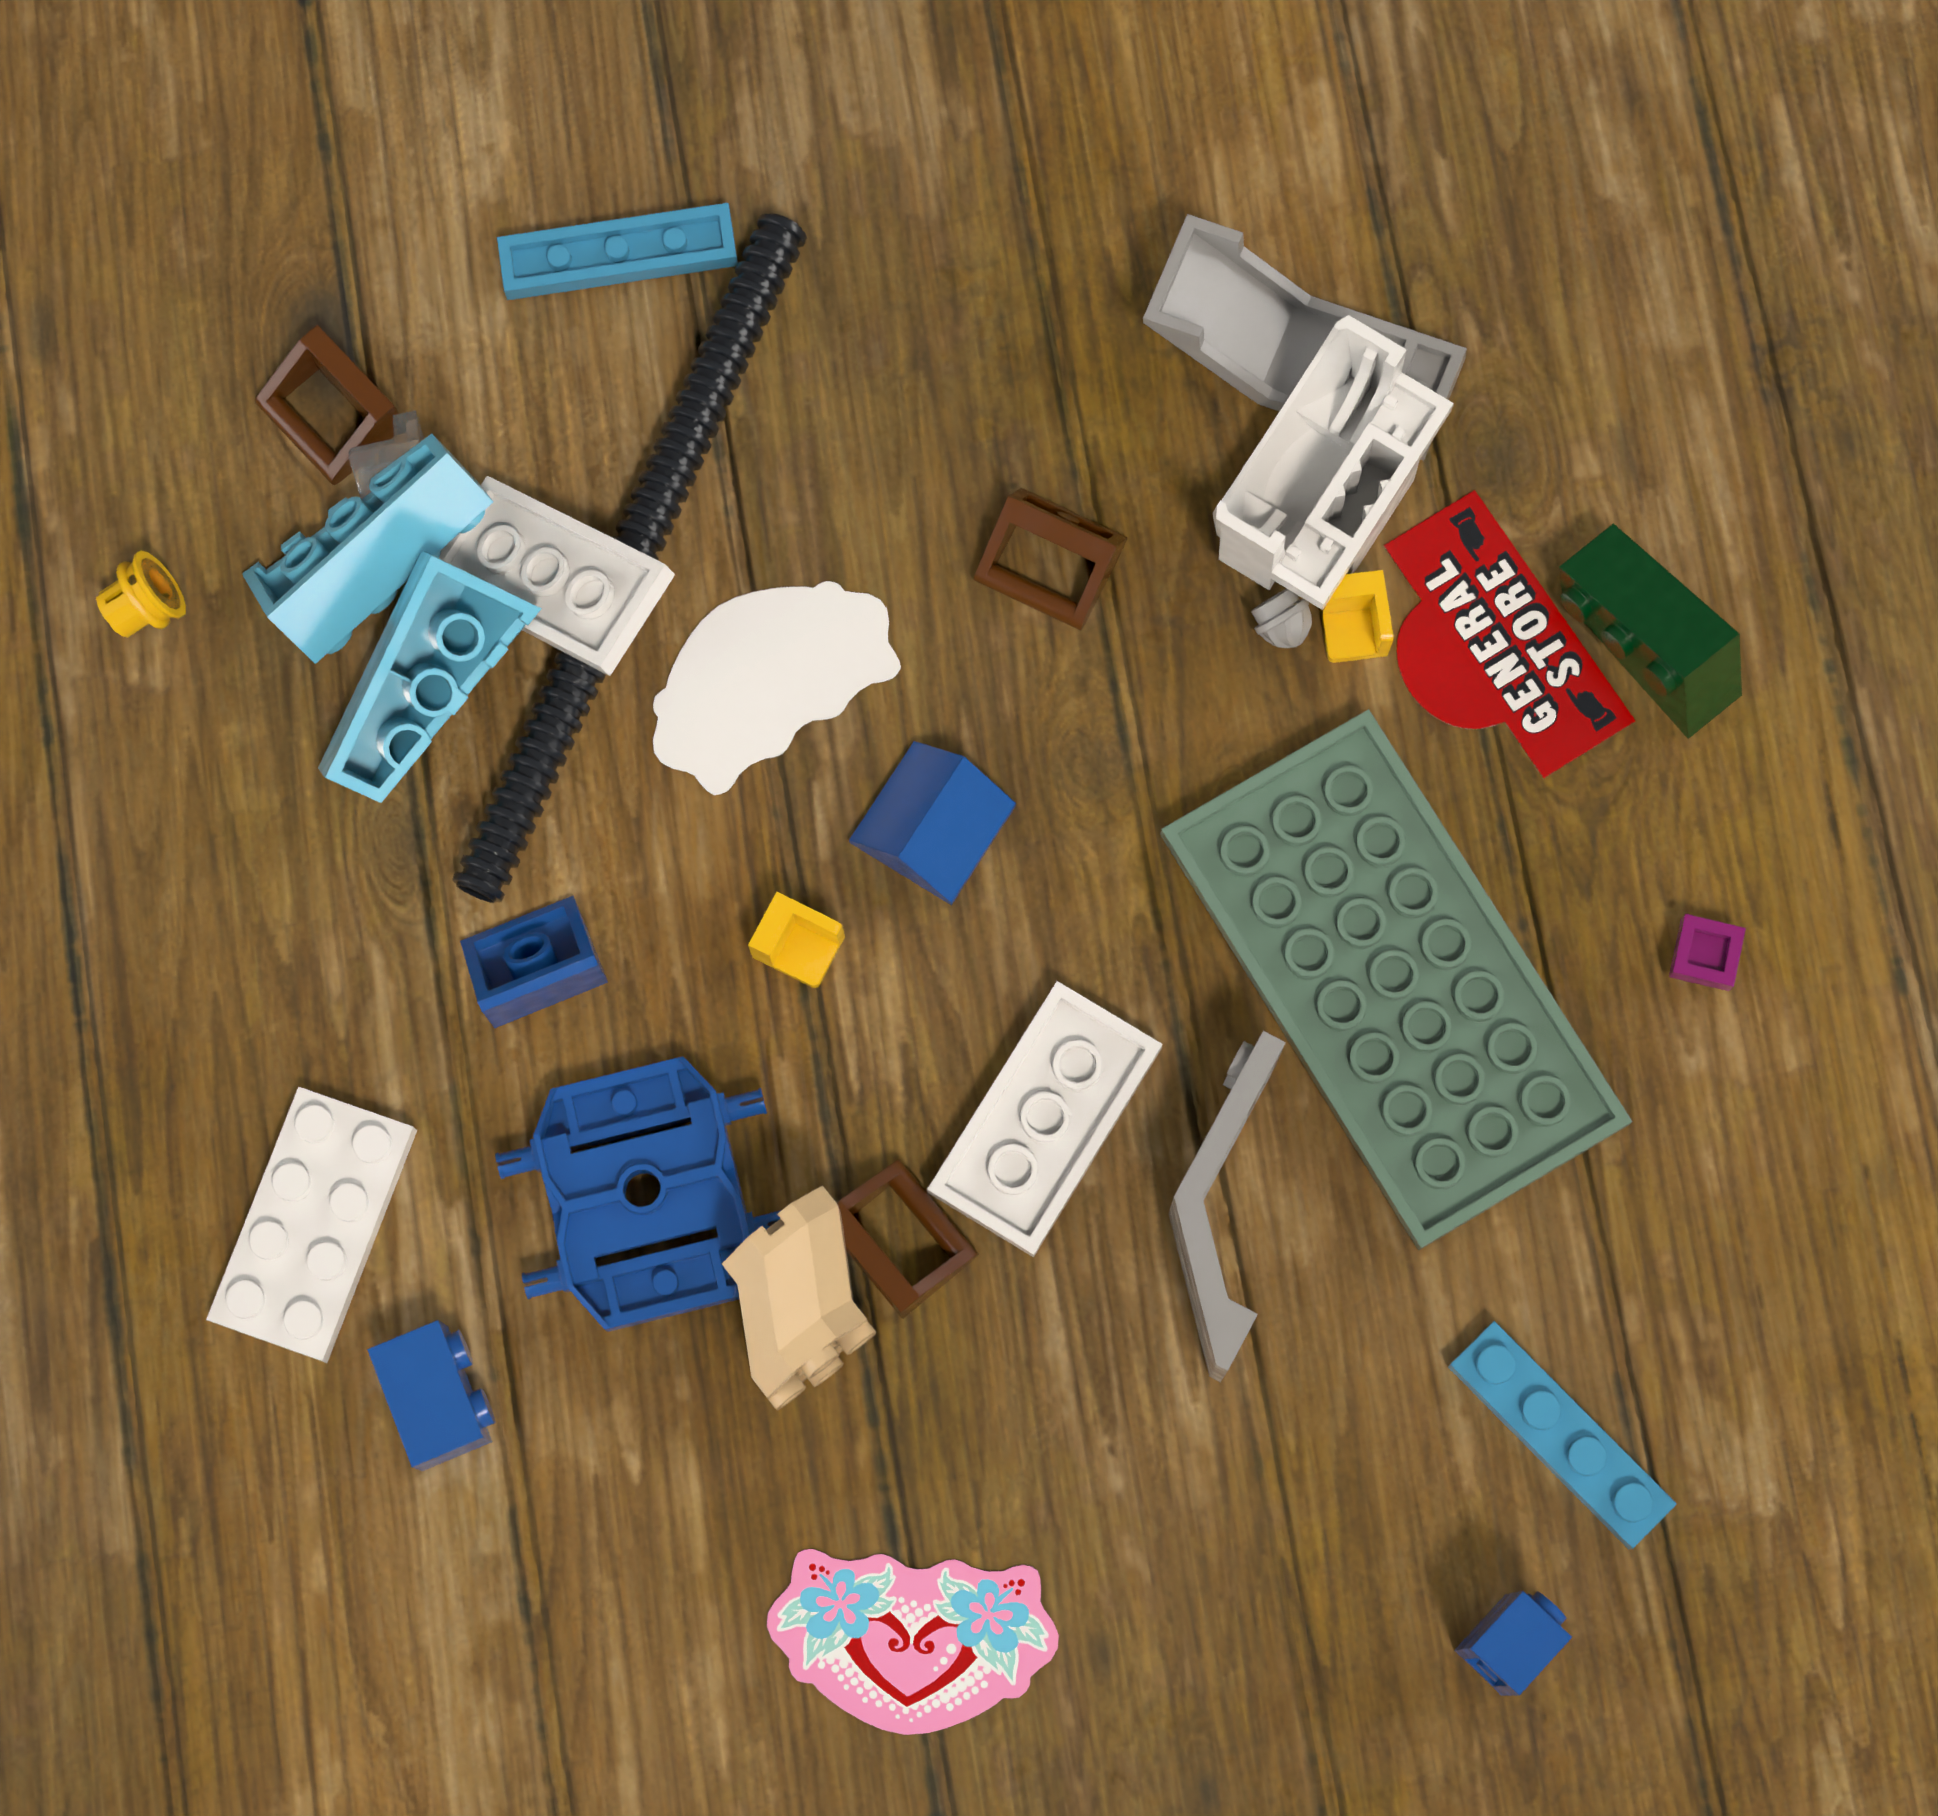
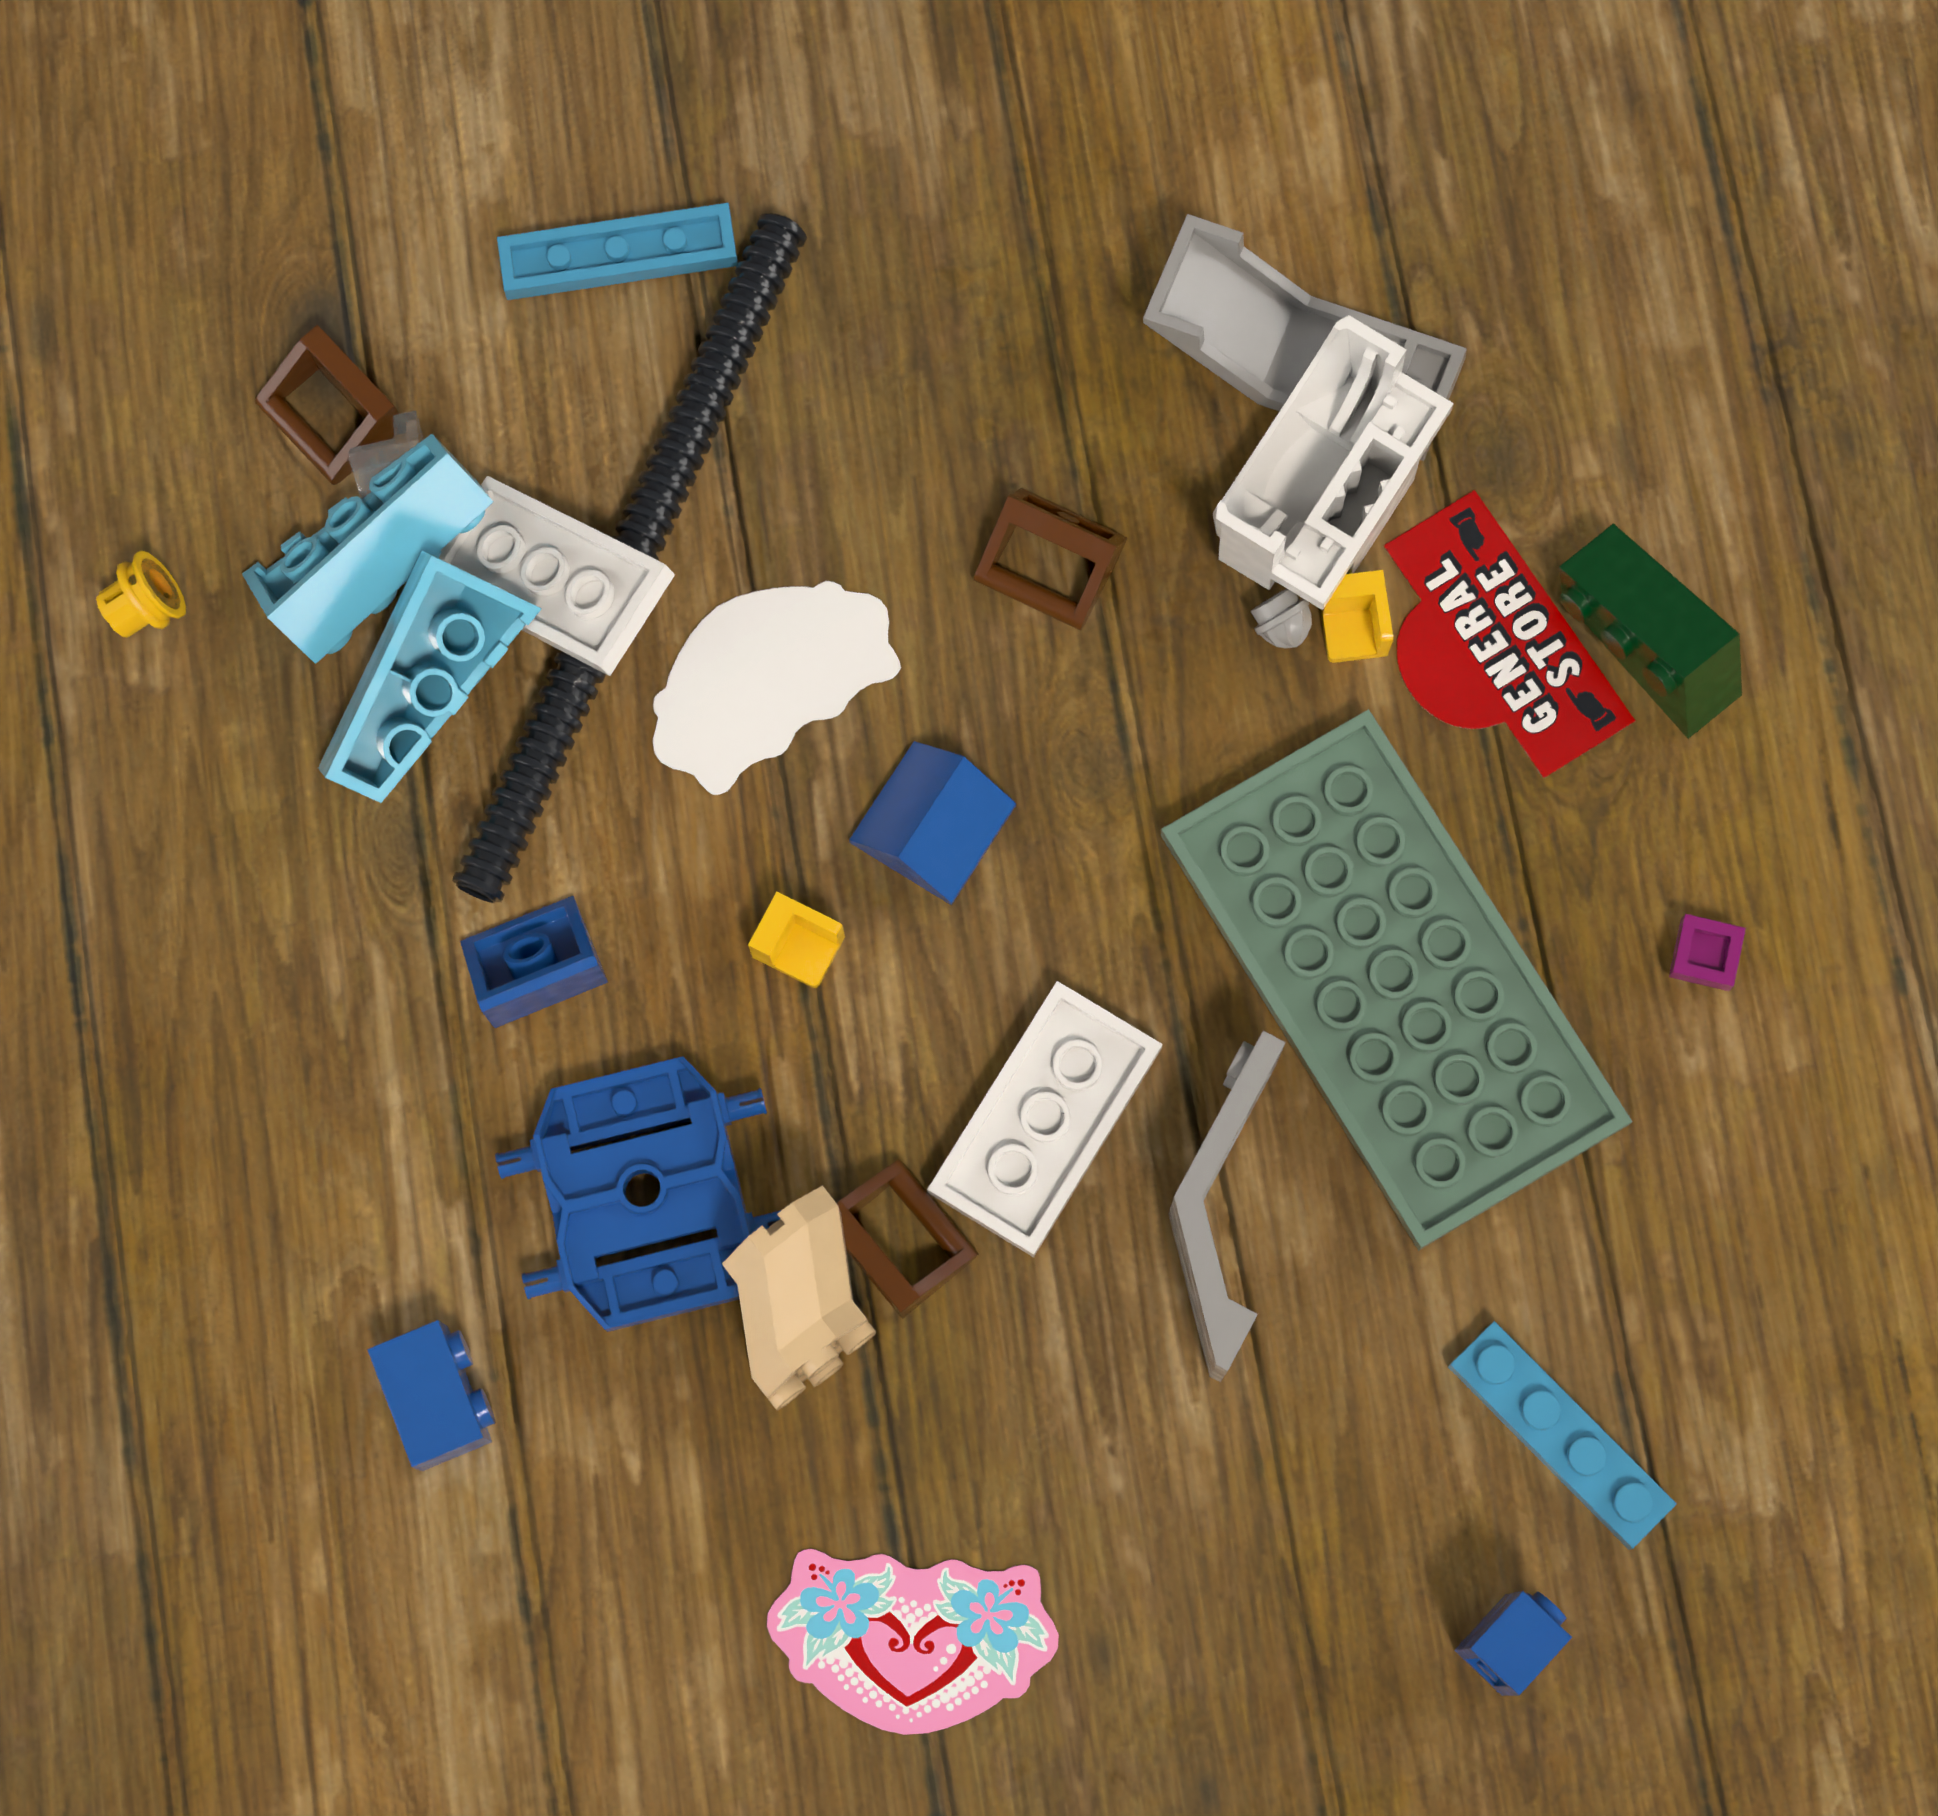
white plate [206,1087,417,1363] -> none

